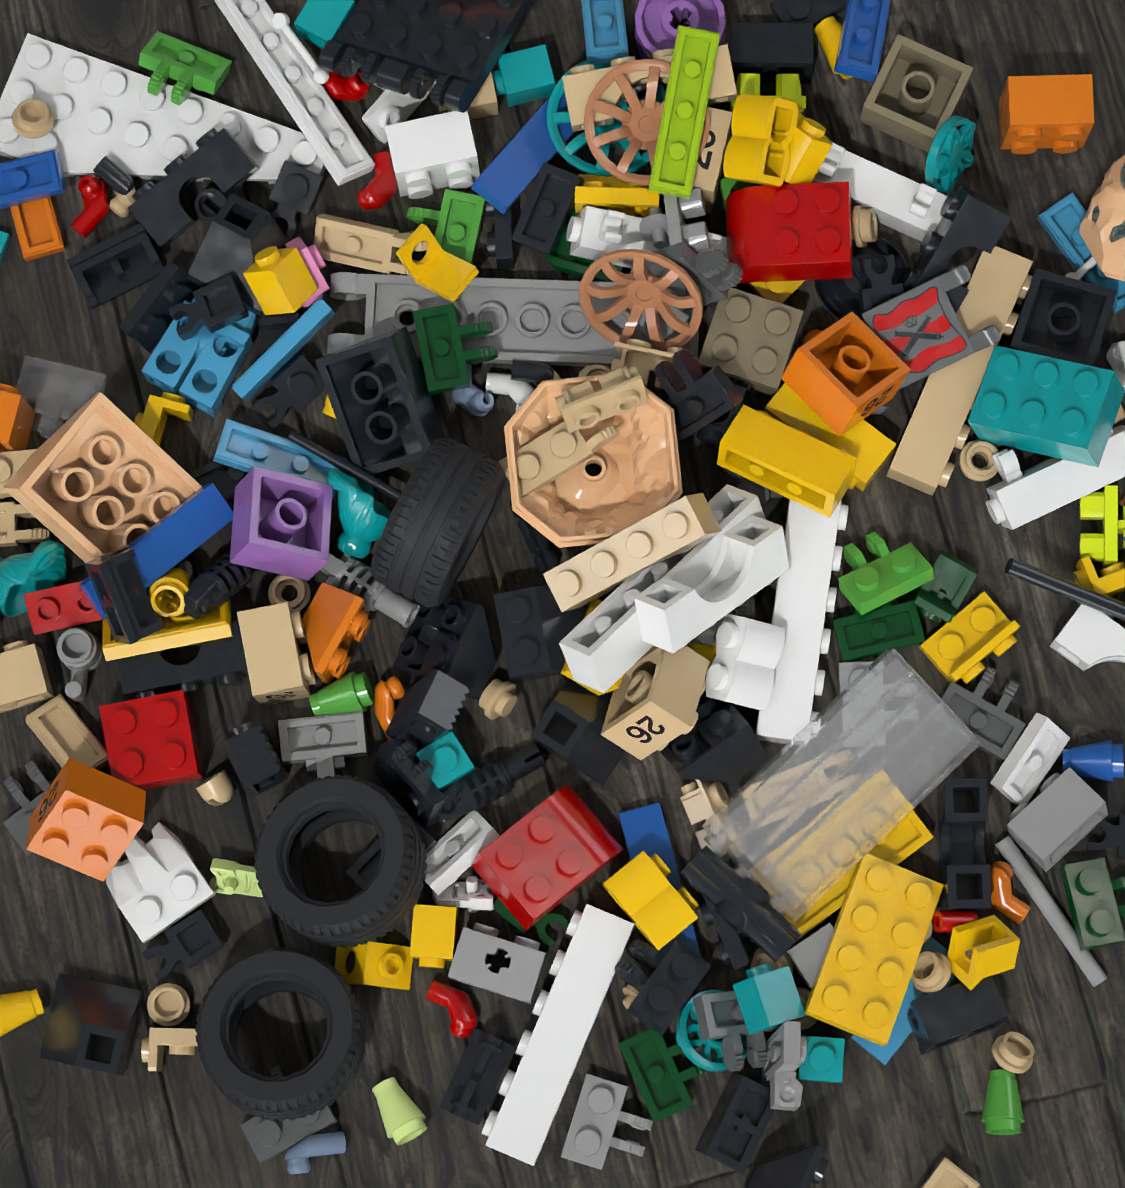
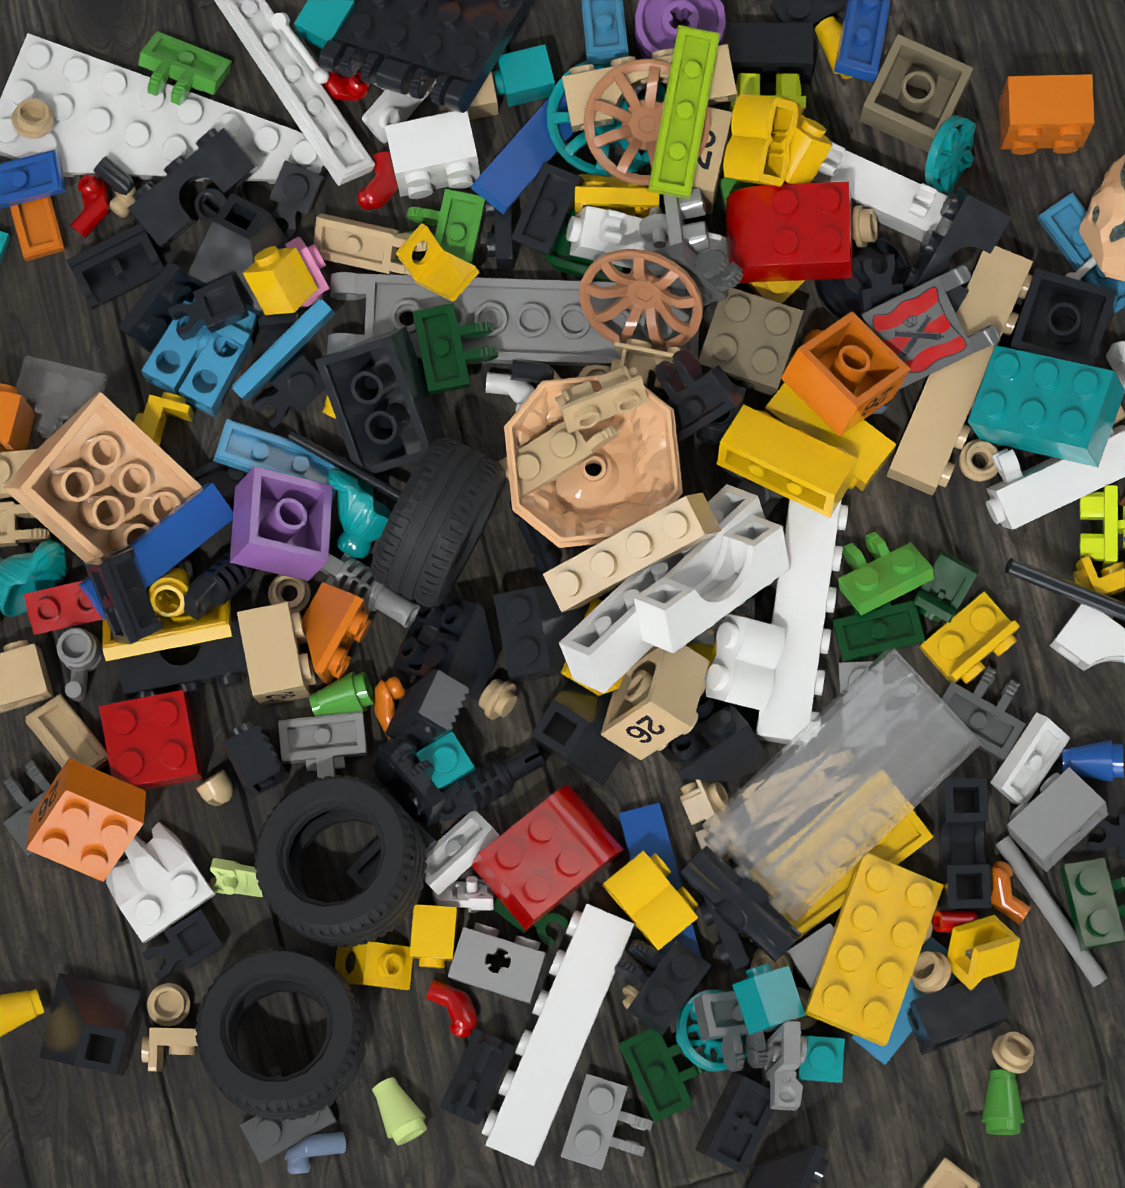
sand blue arm [452,364,494,416] -> none

